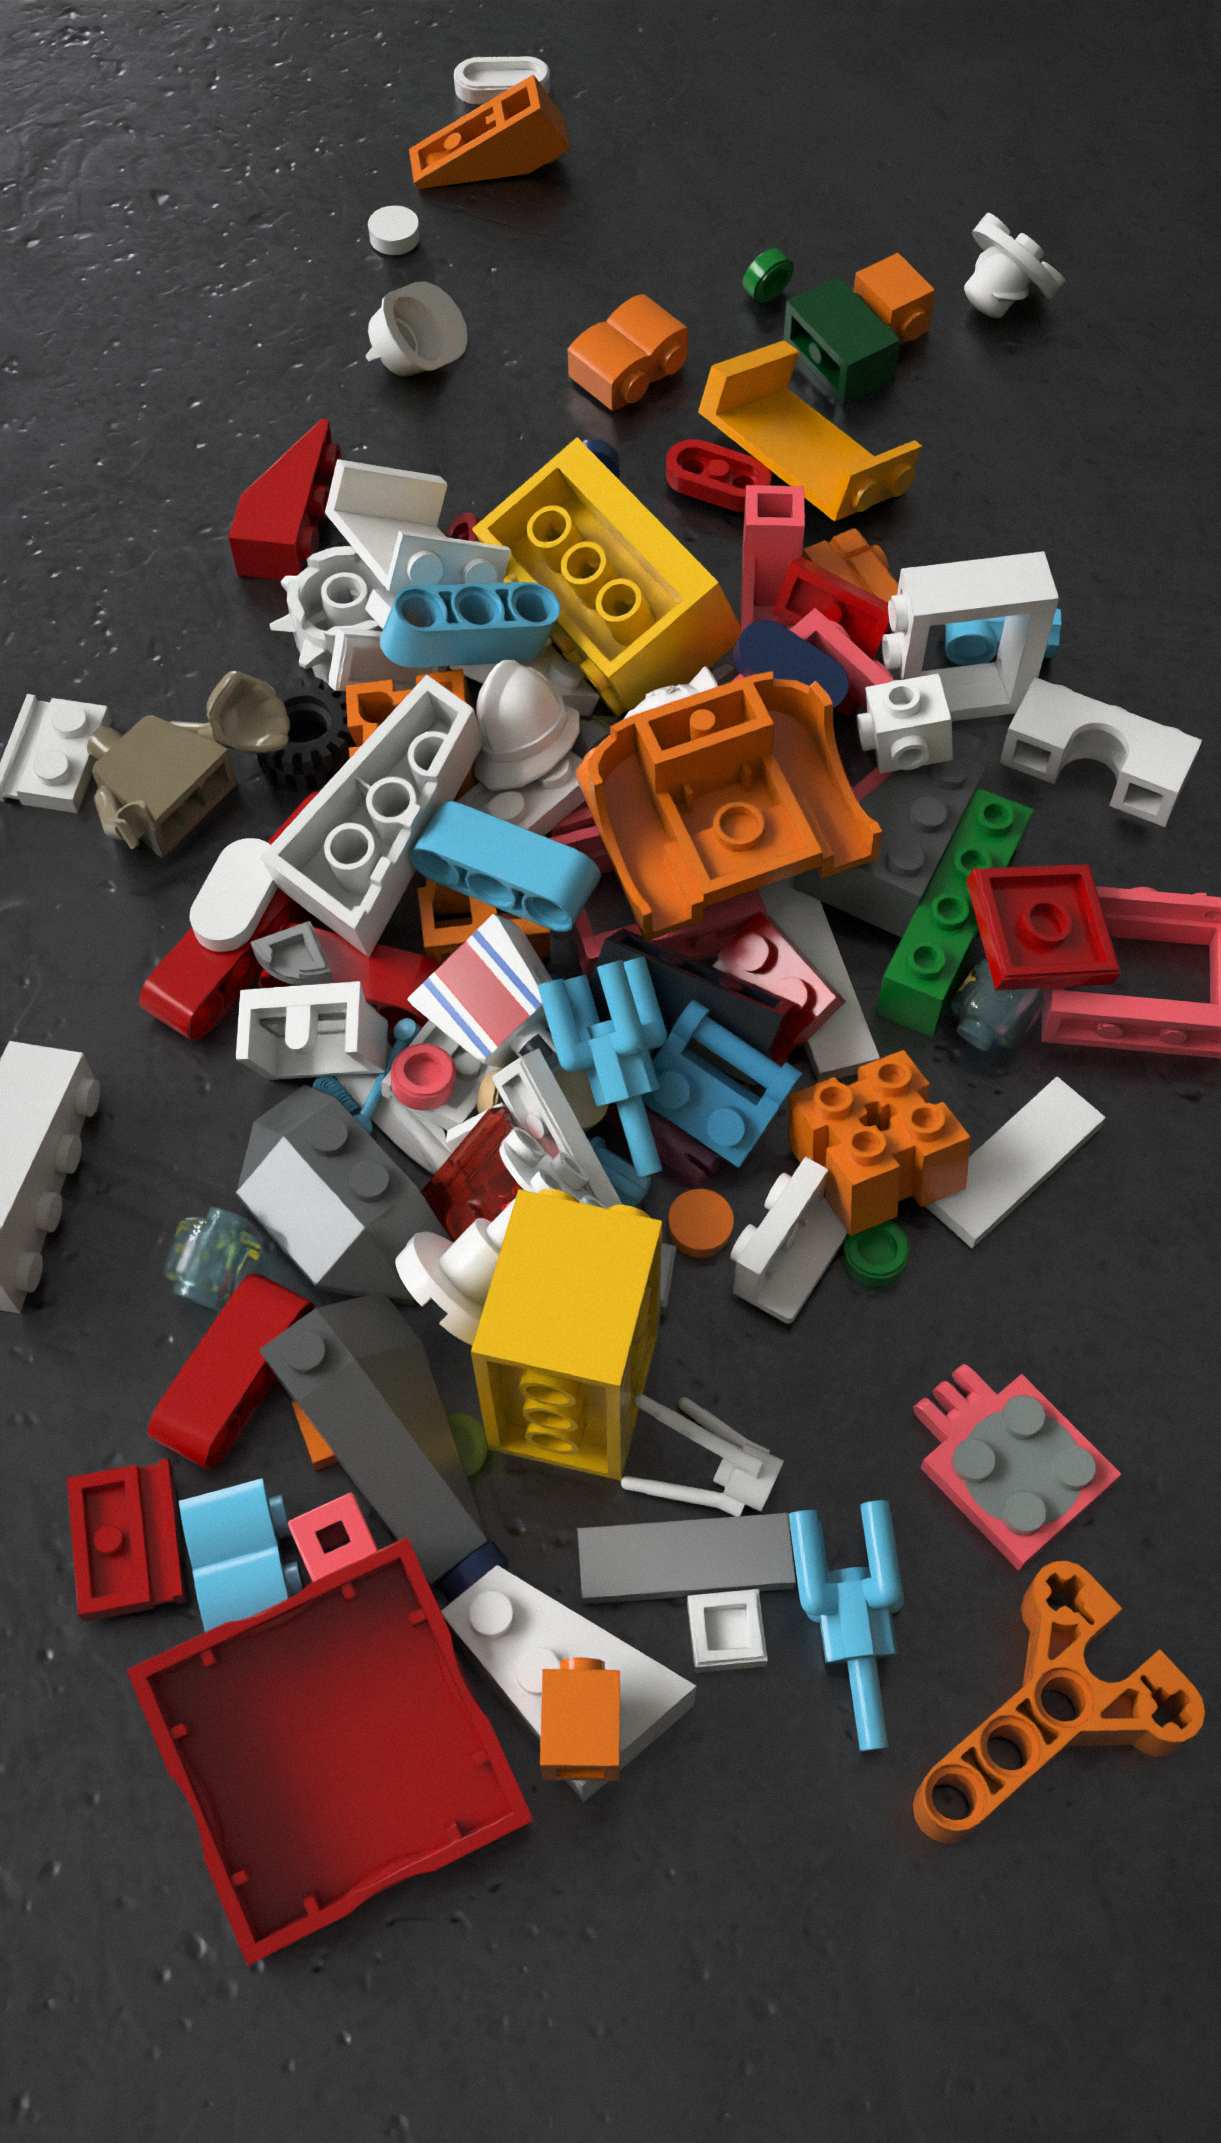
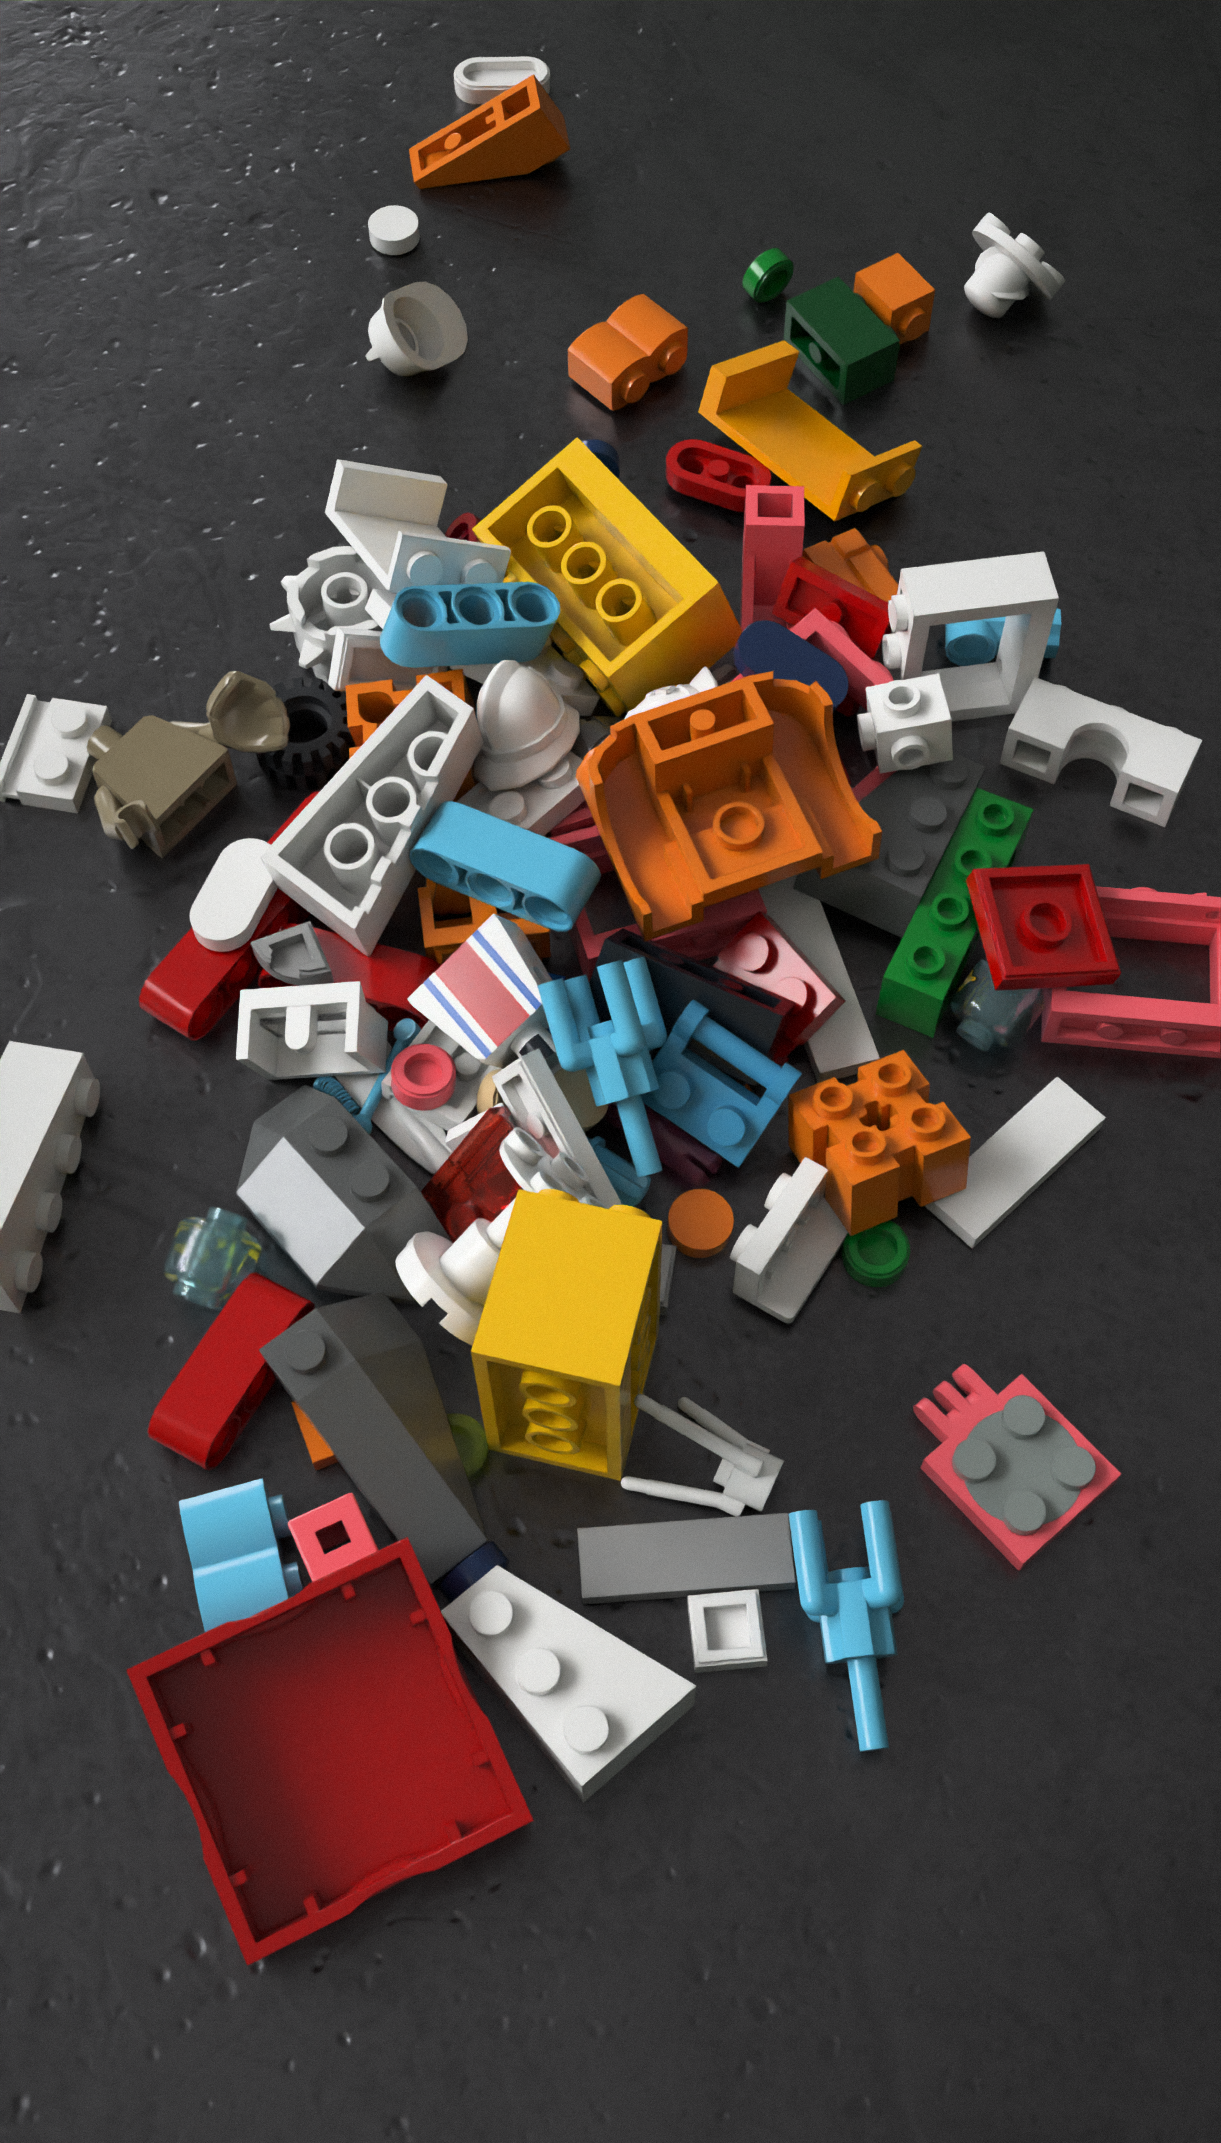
red plate [67,1459,188,1622] -> none
red slope [228,419,341,580] -> none
orange brick [540,1657,621,1781] -> none
orange beam [913,1561,1205,1843] -> none

